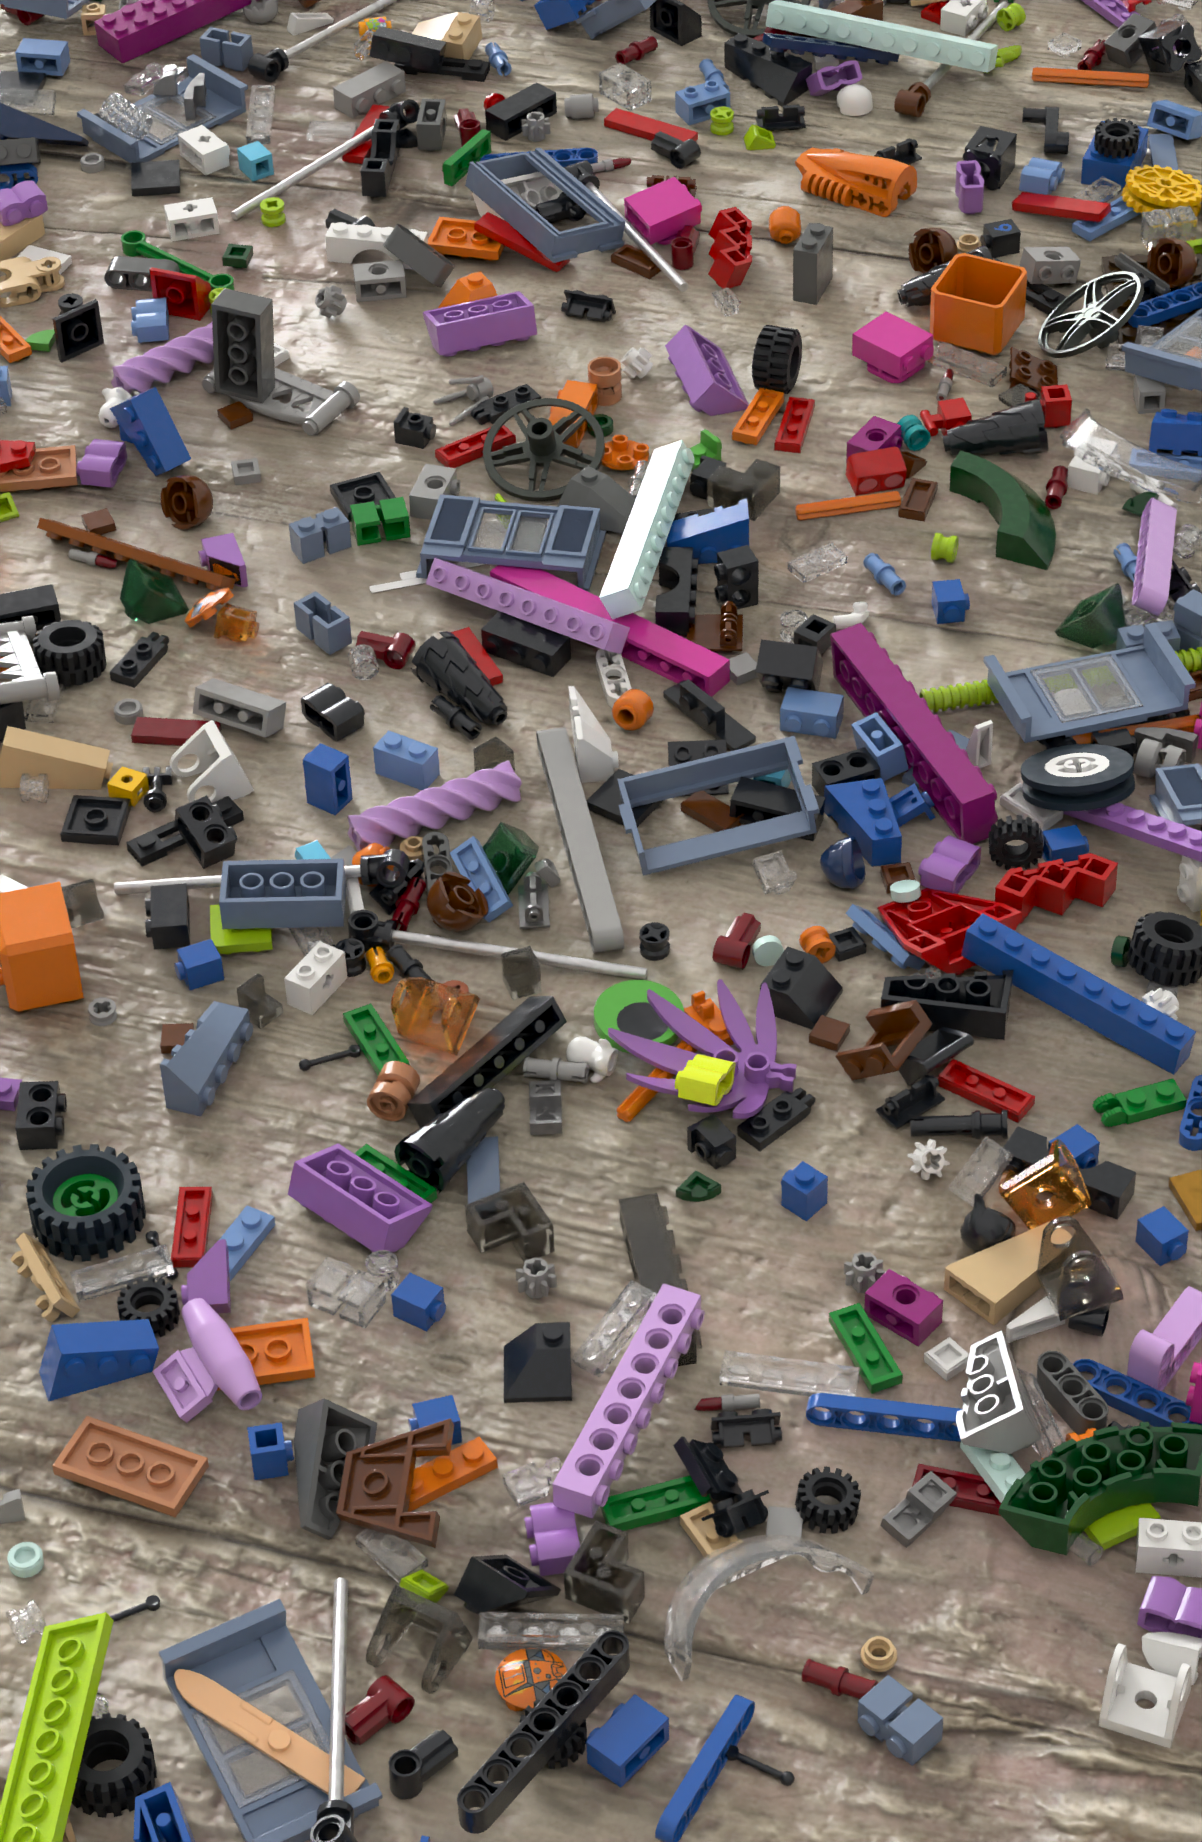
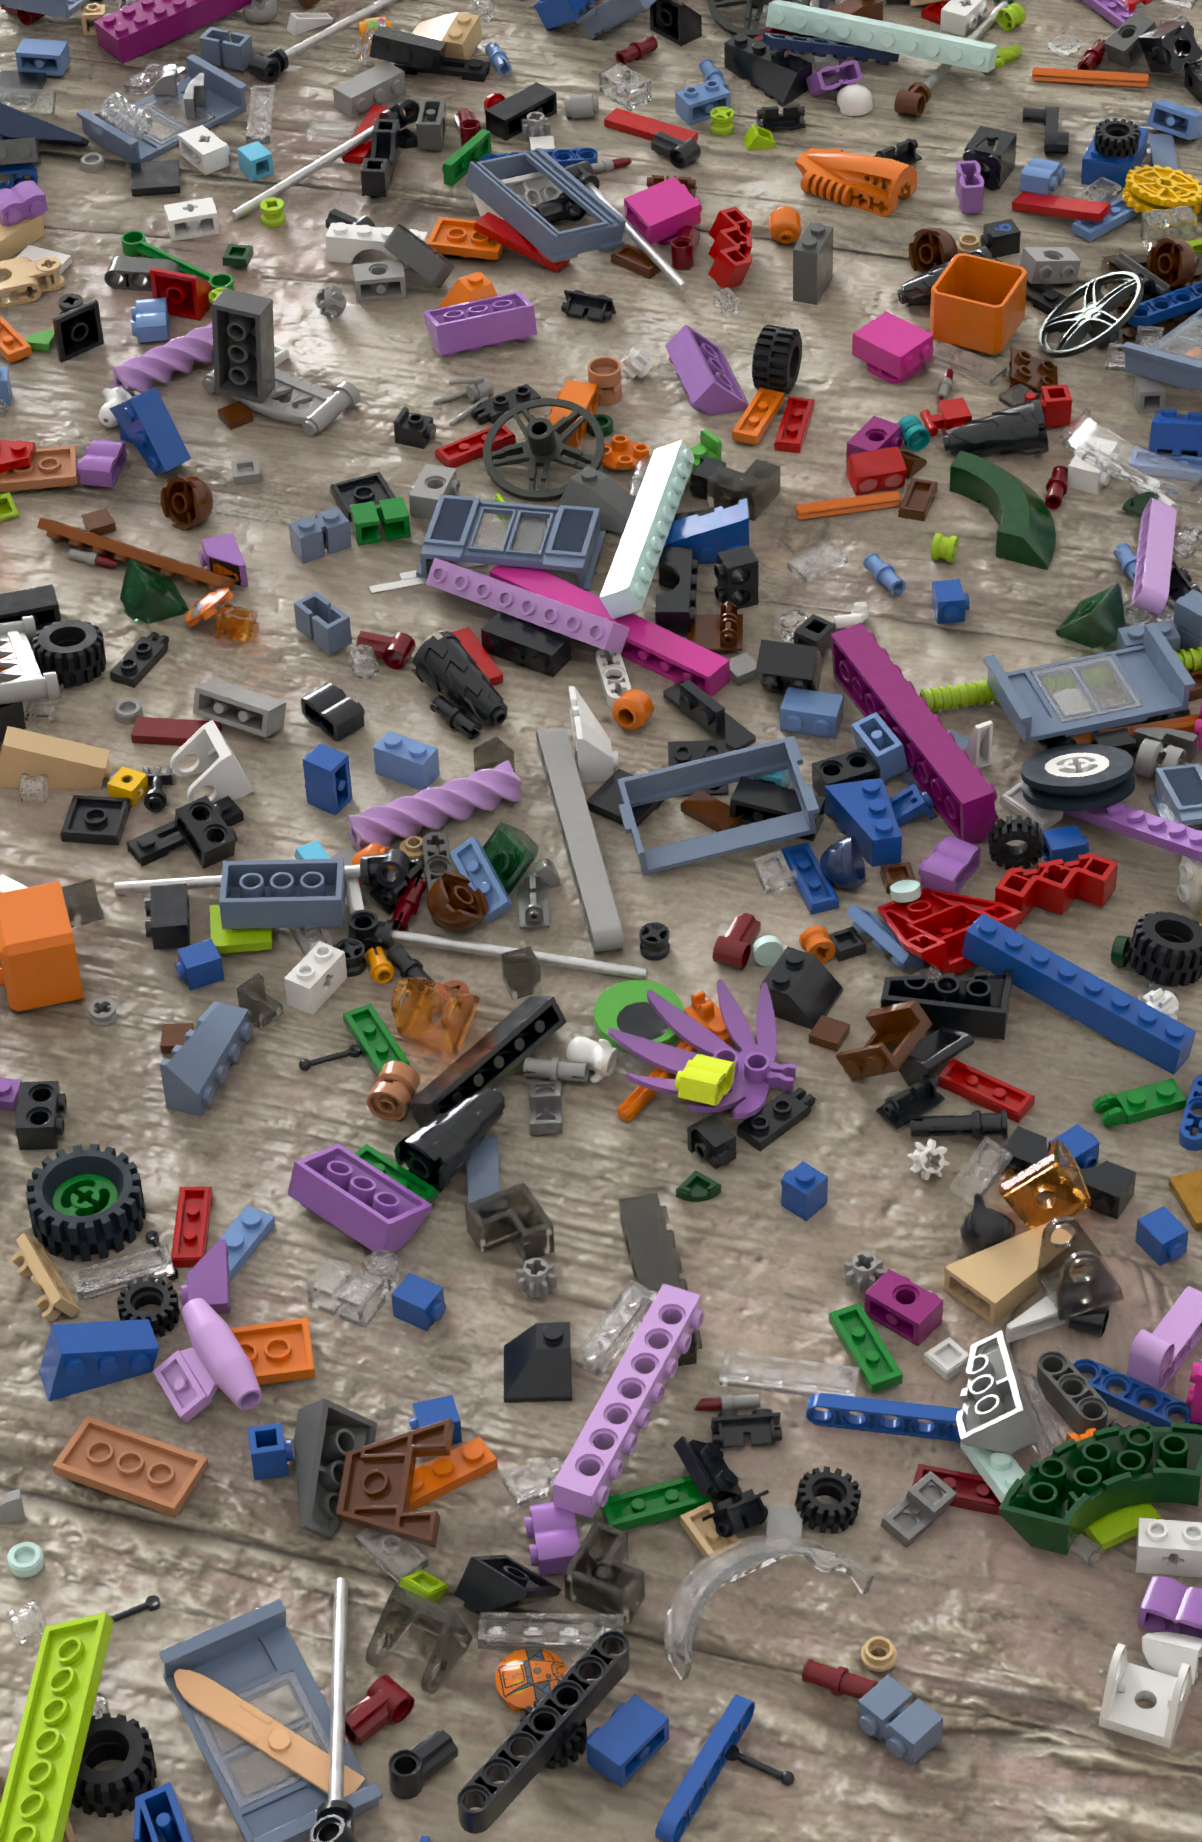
none -> white tile [529,136,555,151]
none -> blue tile [780,843,839,915]

